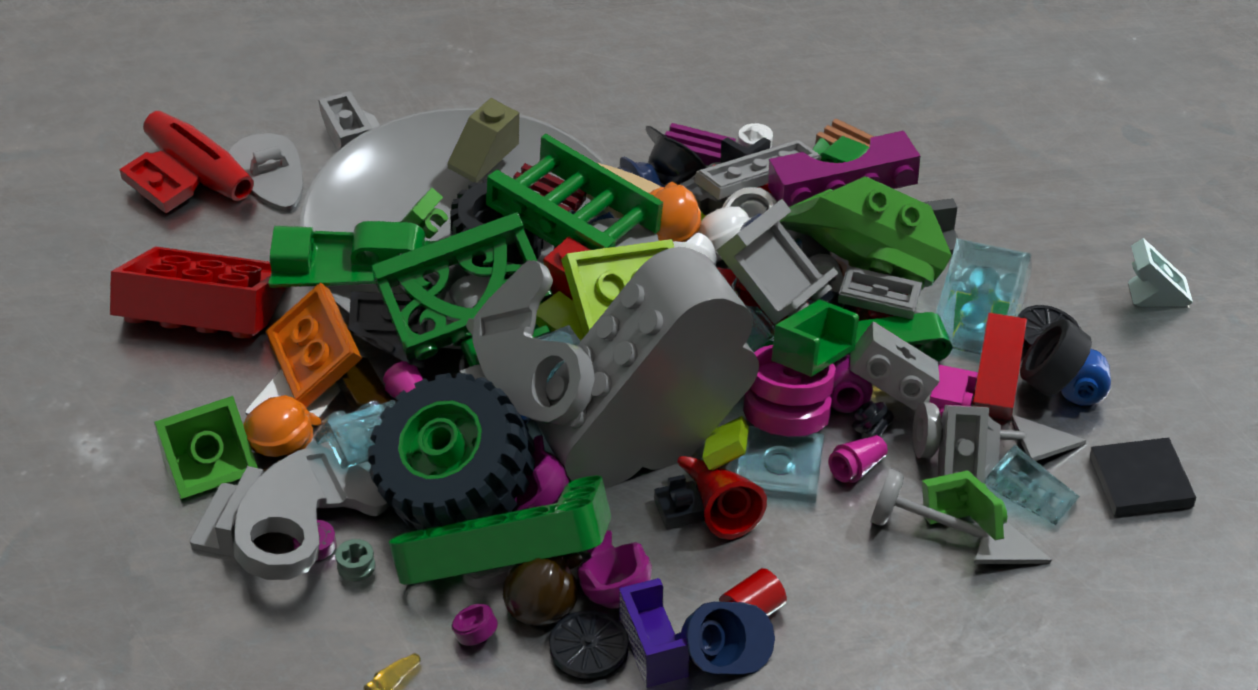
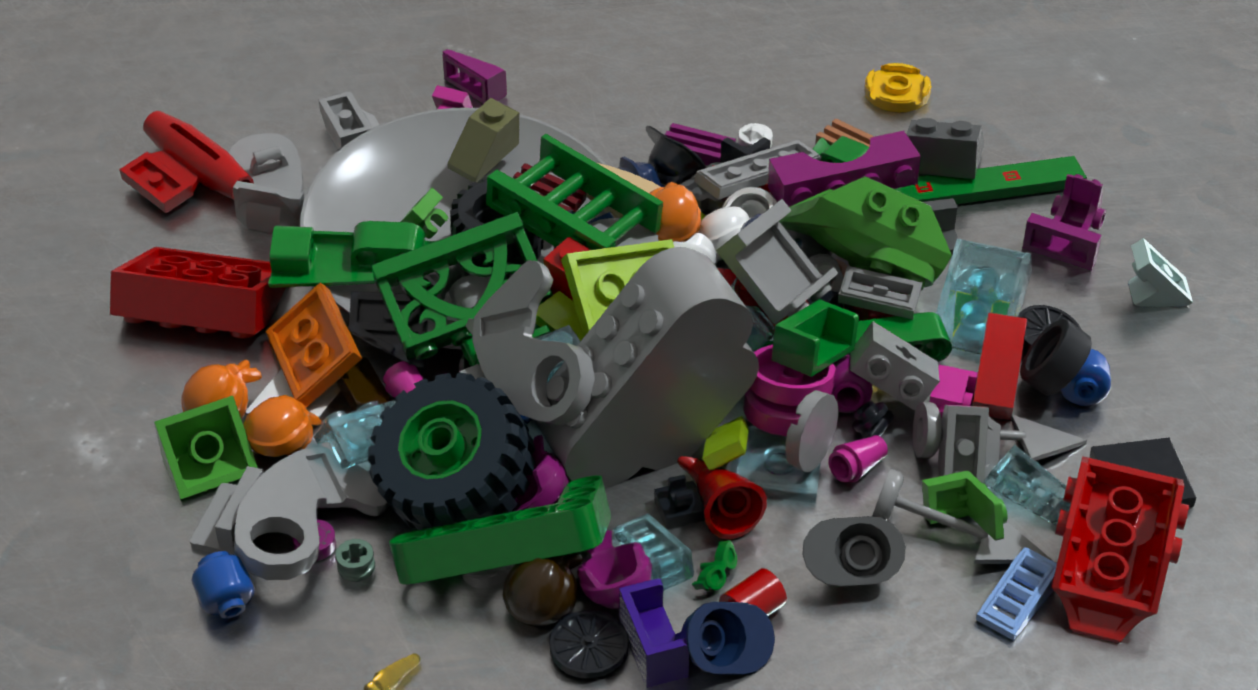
magenta tile [452,604,498,646] -> none
none -> orange hat [181,359,262,419]
none -> blue head [191,551,255,619]
none -> light grey slope [233,181,305,234]
none -> dark pink tile [432,85,473,109]
none -> magenta slope [442,49,507,104]
none -> clear light blue slope [613,513,694,591]
none -> green piece [692,540,738,591]
none -> light grey tile [785,390,838,472]
none -> dark grey piece [802,516,906,586]
none -> yellow tile [864,63,932,112]
none -> green tile [895,156,1087,204]
none -> dark grey slope [907,118,984,179]
none -> light blue slope [976,547,1057,641]
none -> magenta tile [1022,174,1106,271]
none -> red slope [1052,456,1189,643]

